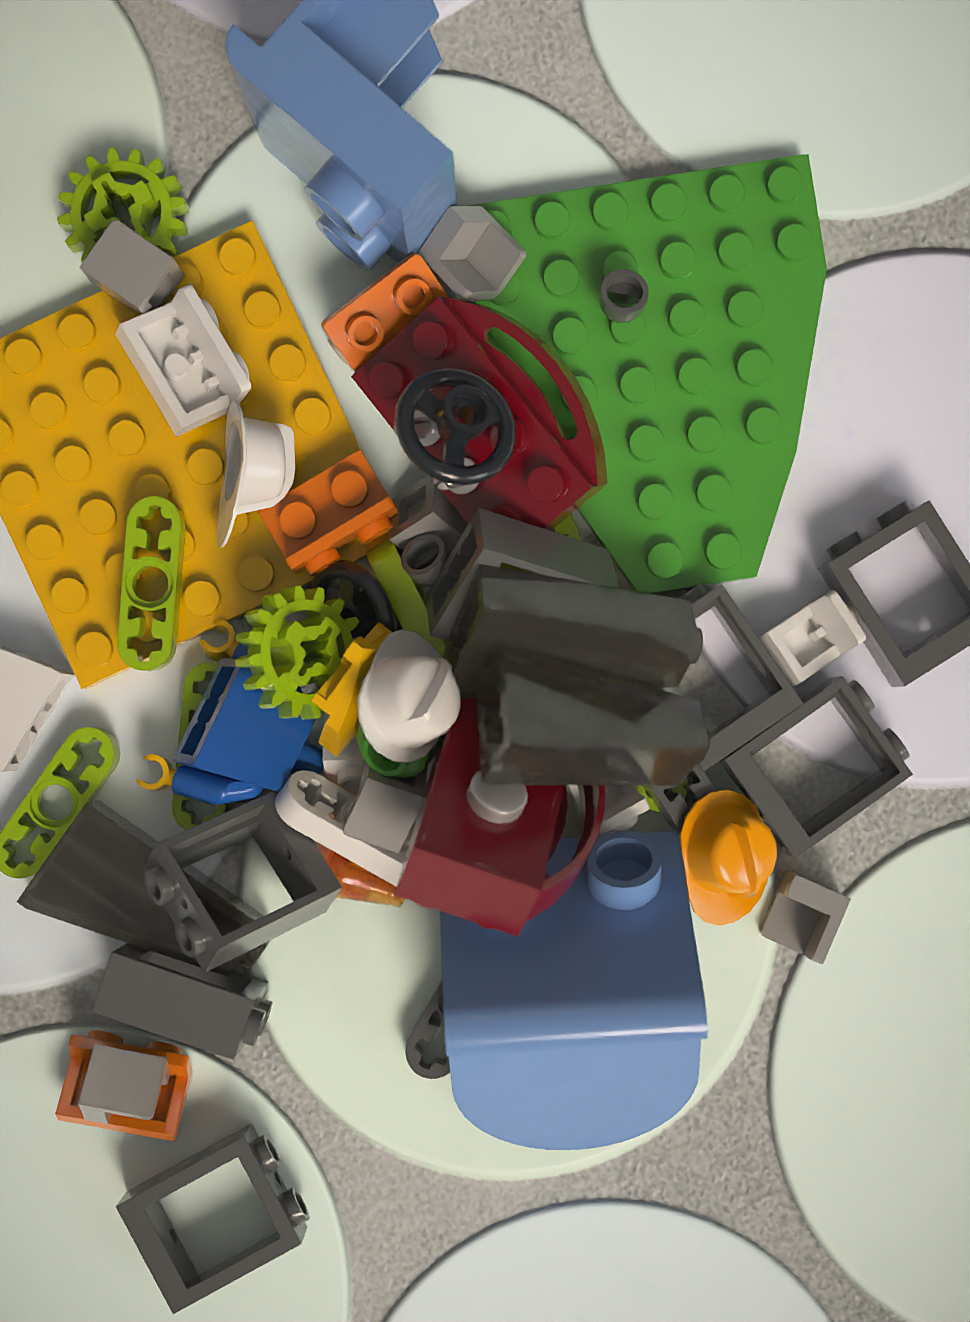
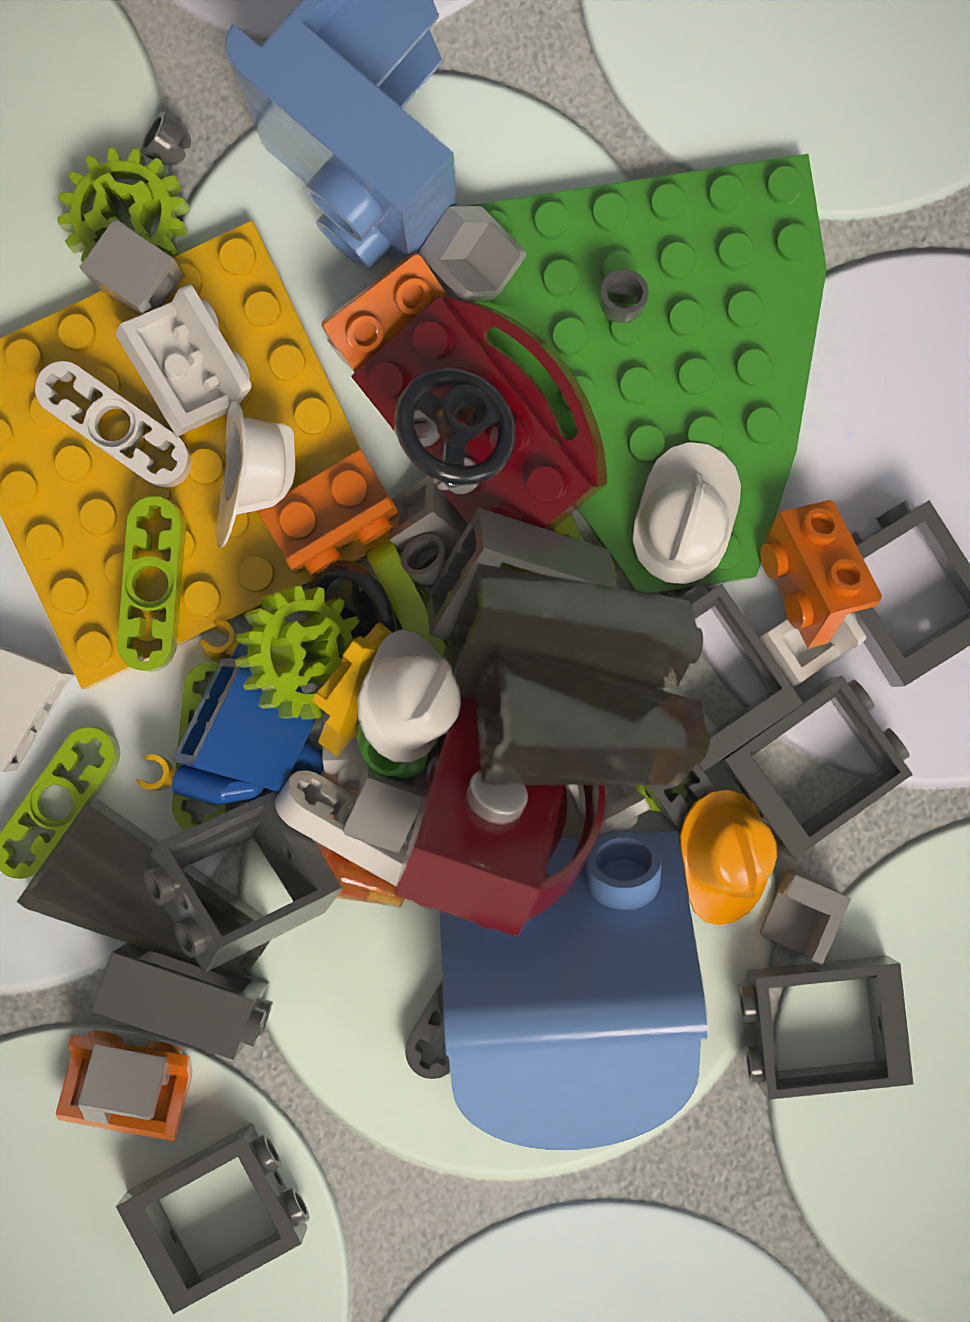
none -> white beam [35,361,192,488]
none -> dark grey hinge [141,112,191,165]
none -> white piece [633,442,741,584]
none -> dark grey window [739,955,914,1100]
none -> orange bracket [760,500,882,649]

